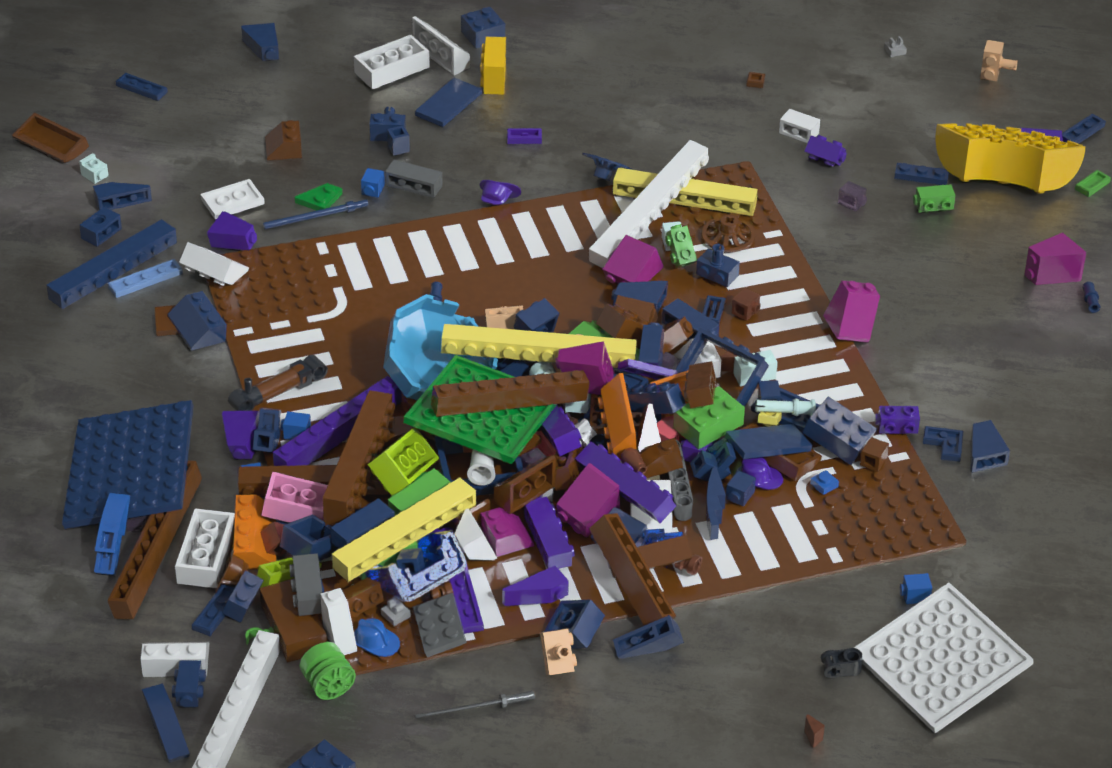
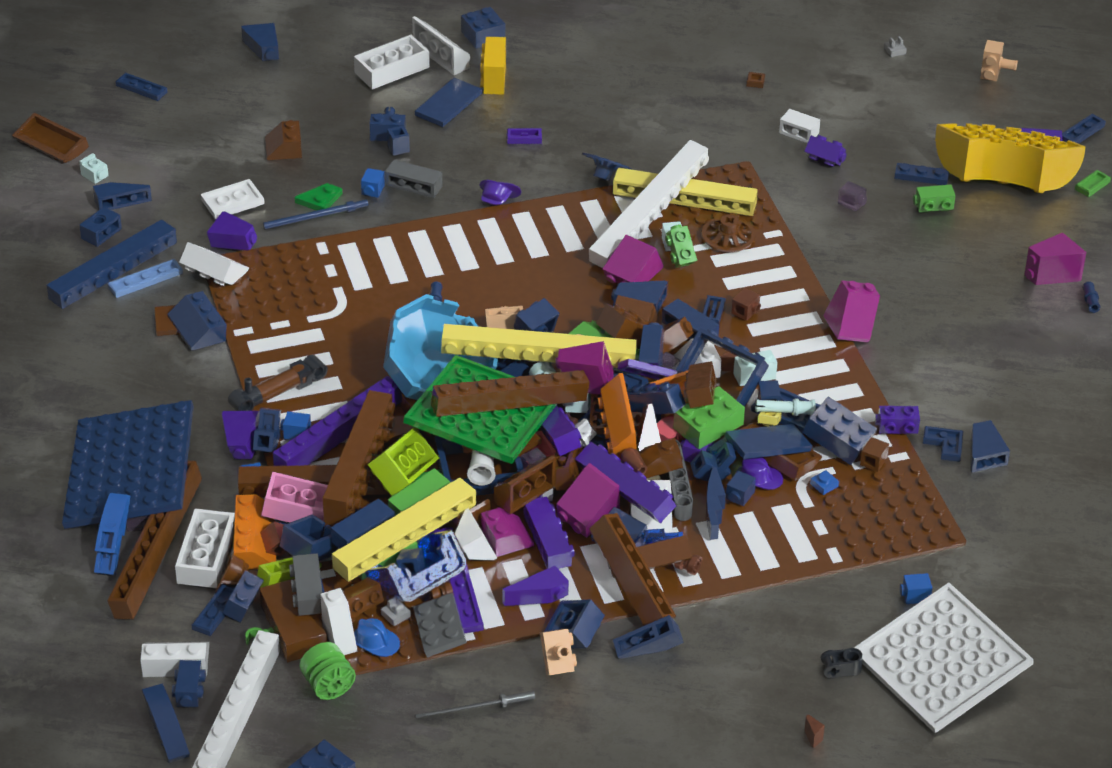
dark blue brick [696,244,740,287] -> none

